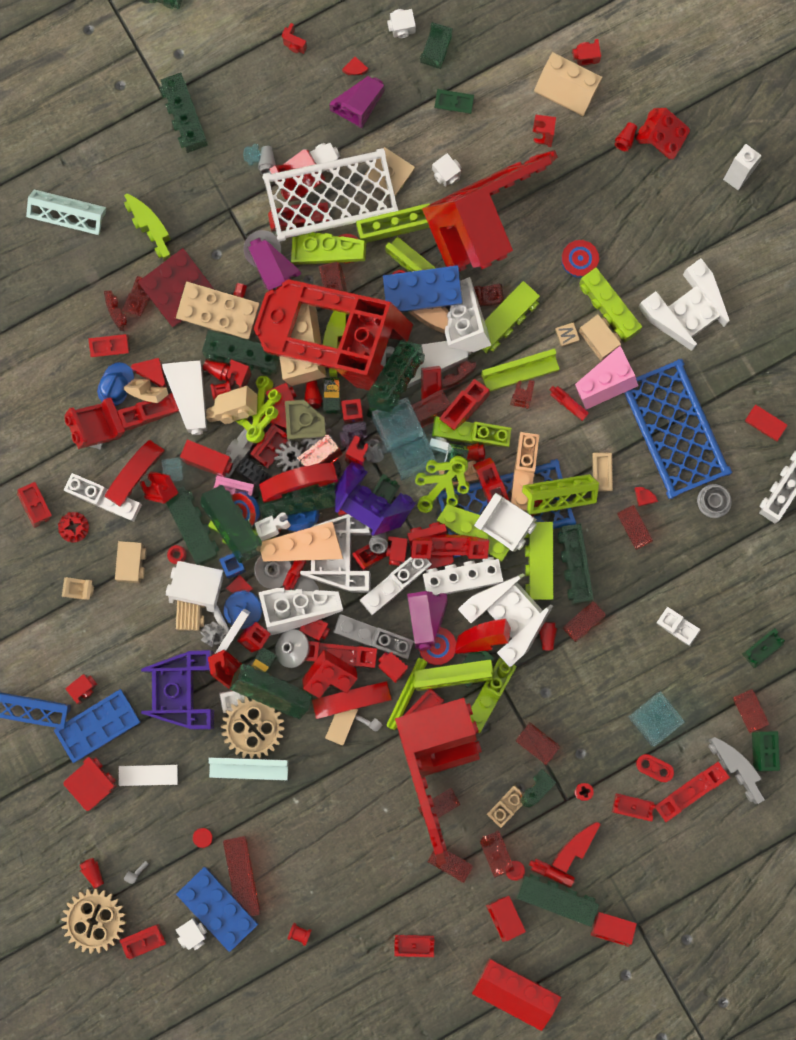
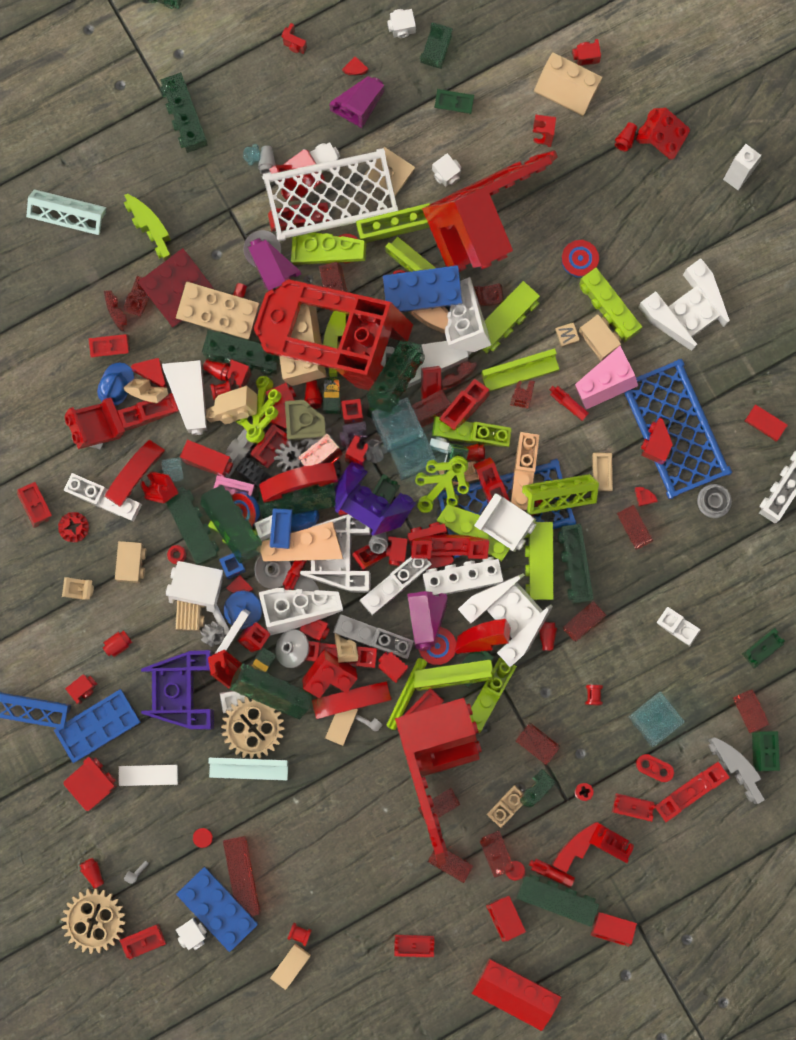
none -> red brick [102,630,133,658]
none -> blue tile [270,509,293,549]
none -> tan slope [270,943,311,990]
none -> tan tile [335,634,358,662]
none -> red bush [585,685,603,705]
none -> red hinge [589,824,634,863]
none -> red slope [641,418,673,465]

